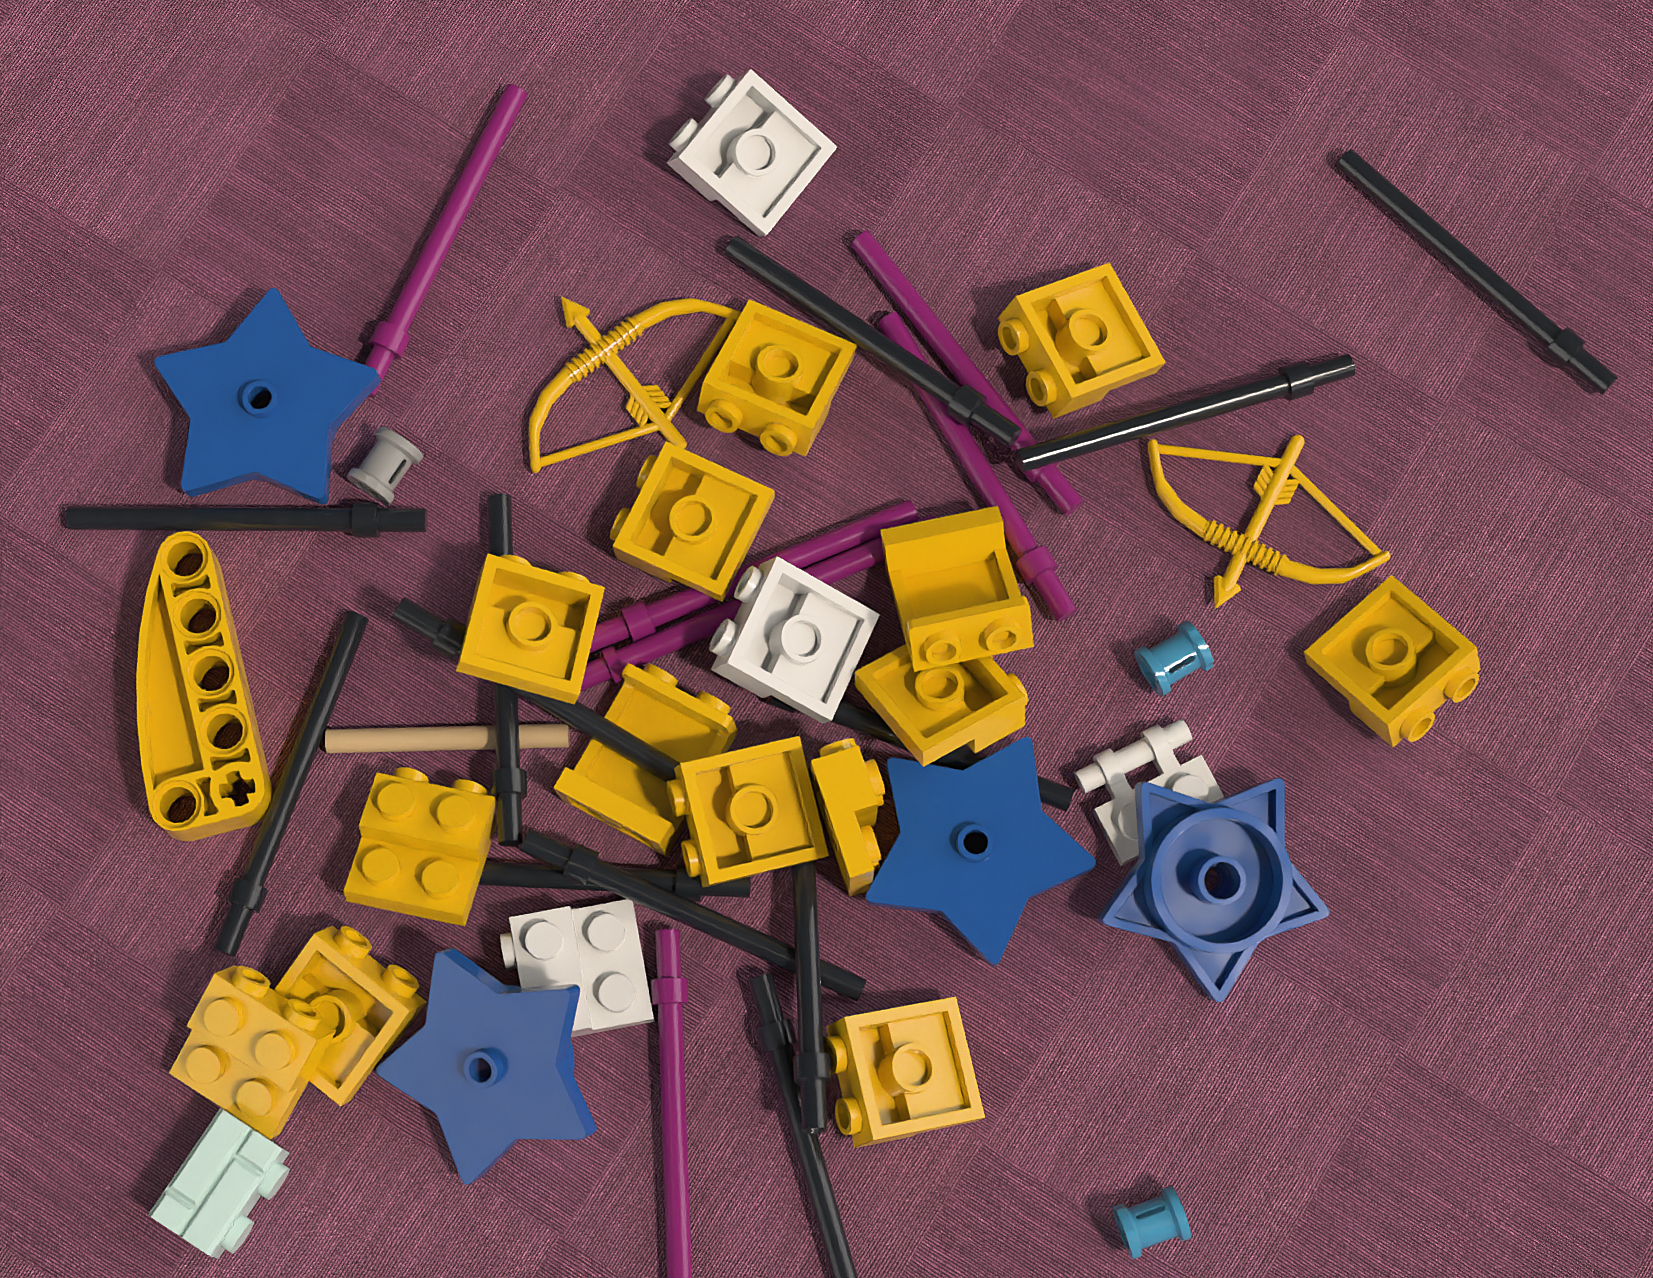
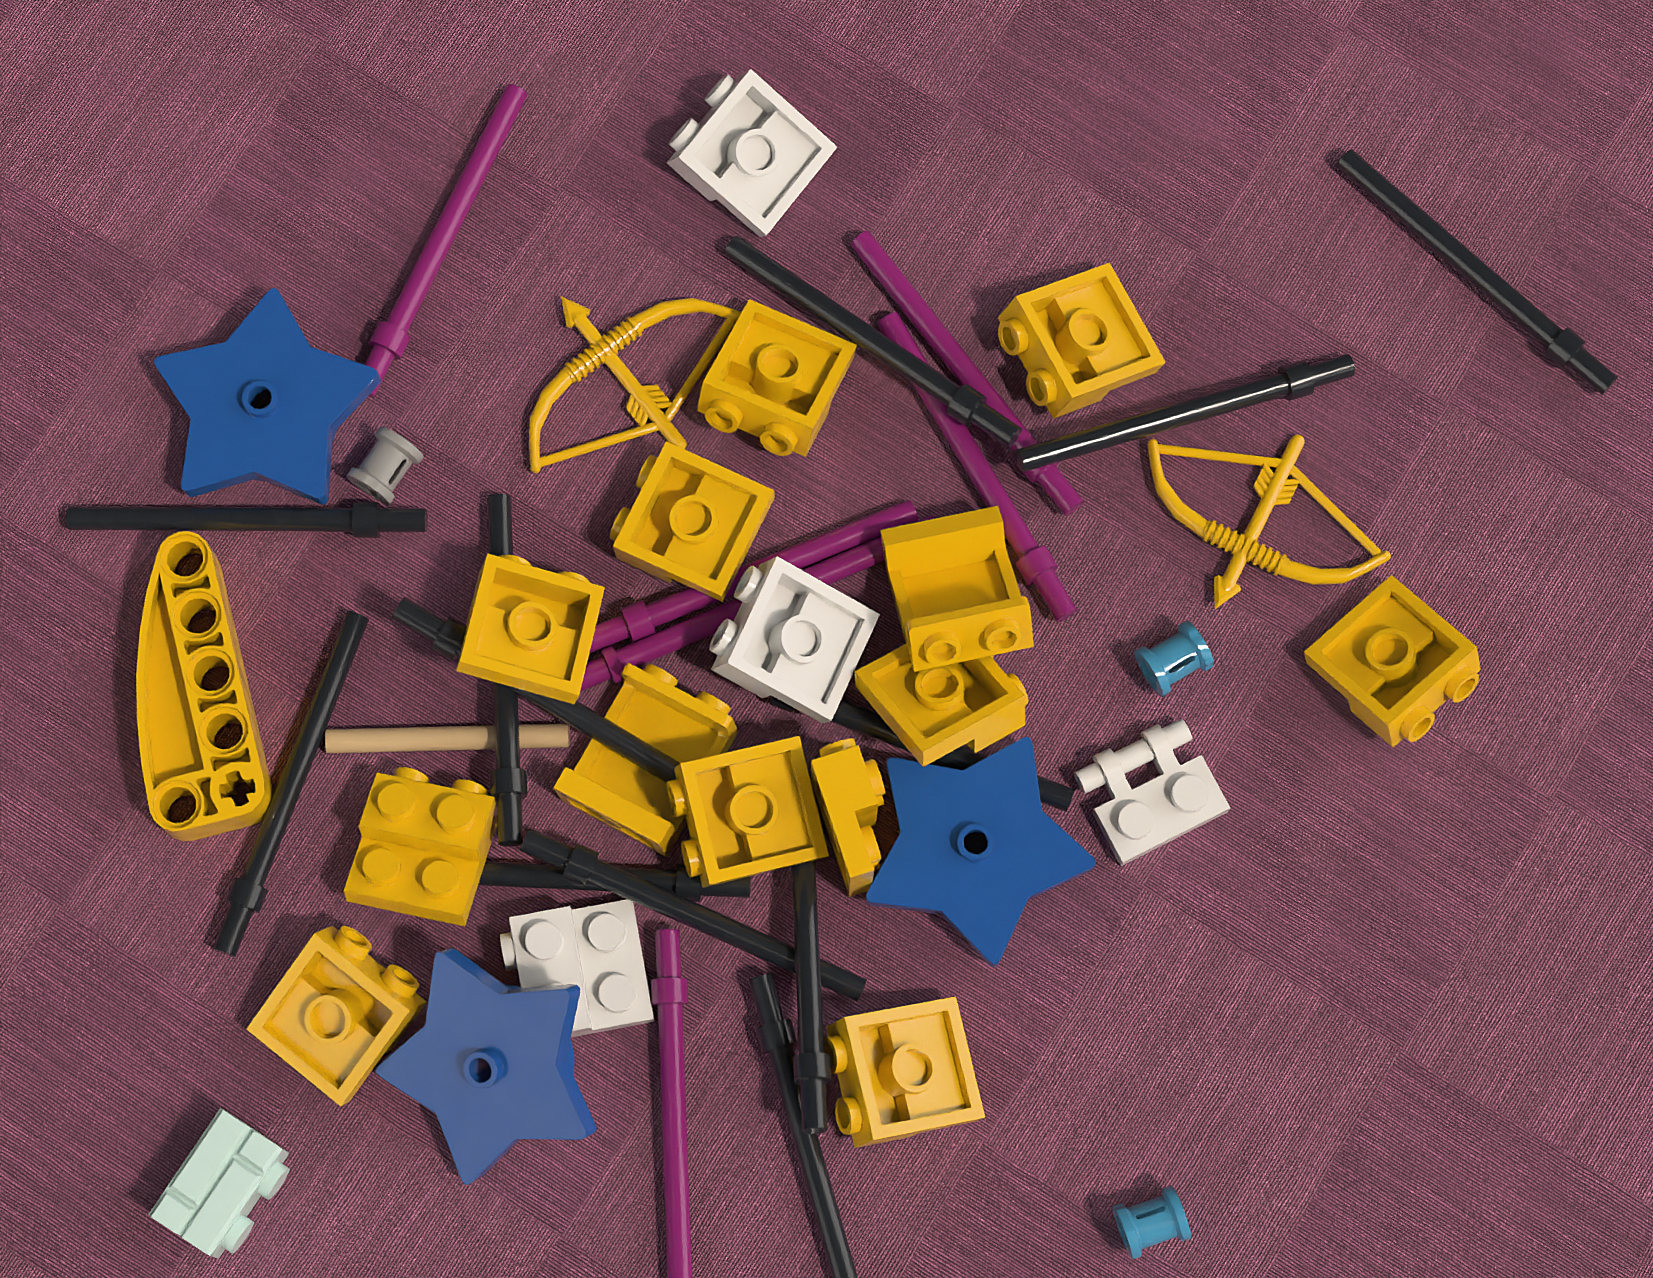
yellow plate [169,965,336,1139] -> none
blue plate [1097,778,1330,1002] -> none

